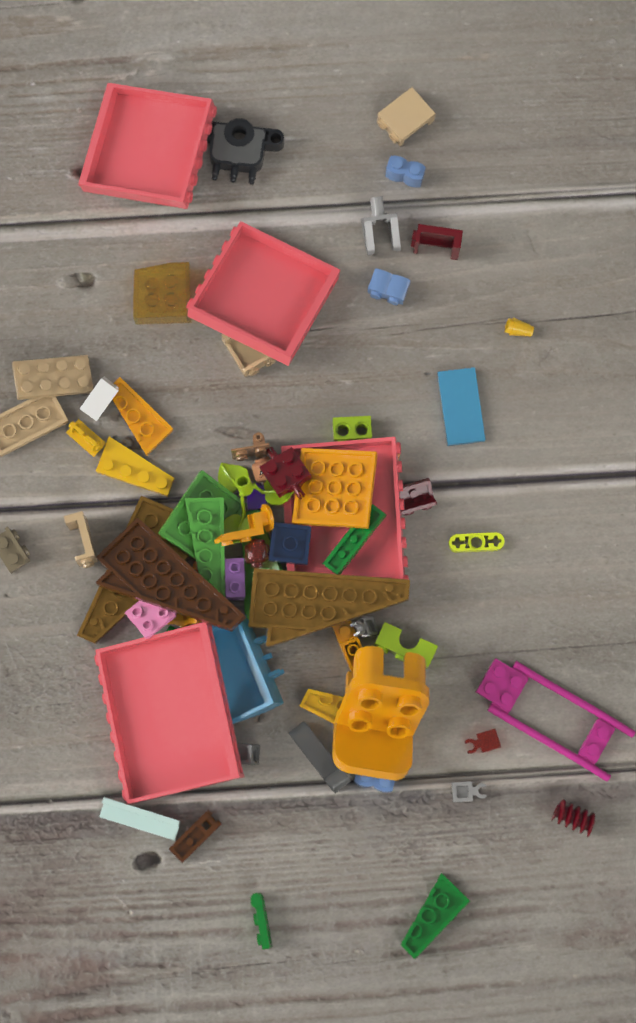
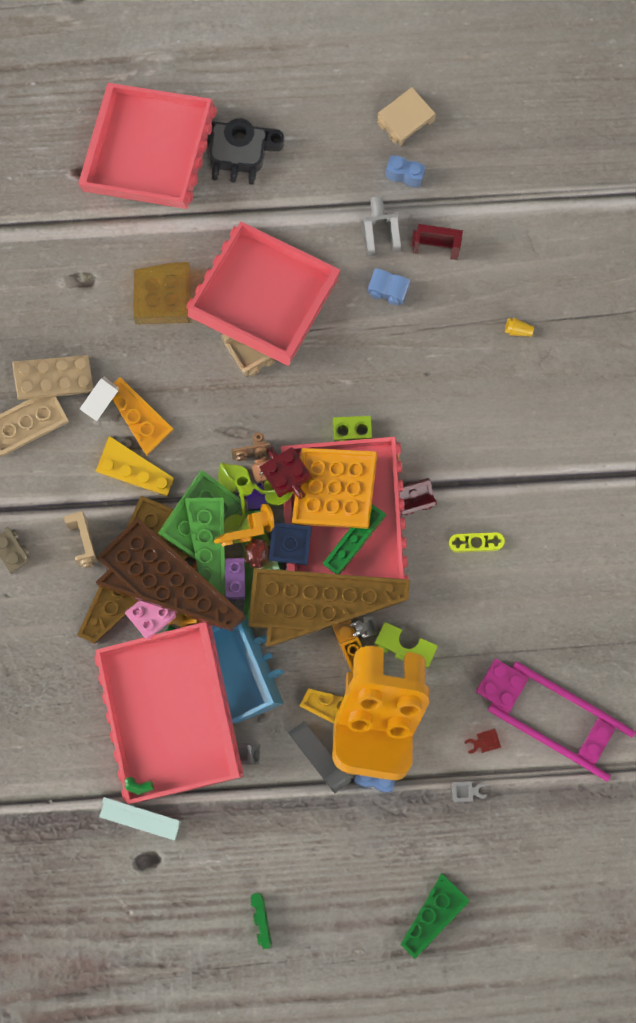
yellow hinge [66,419,106,457] -> none
reddish brown plate [169,810,222,863] -> none
dark azure tile [437,367,485,446] -> none
dark red piece [551,799,595,837] -> none
none -> green arm [124,777,154,795]

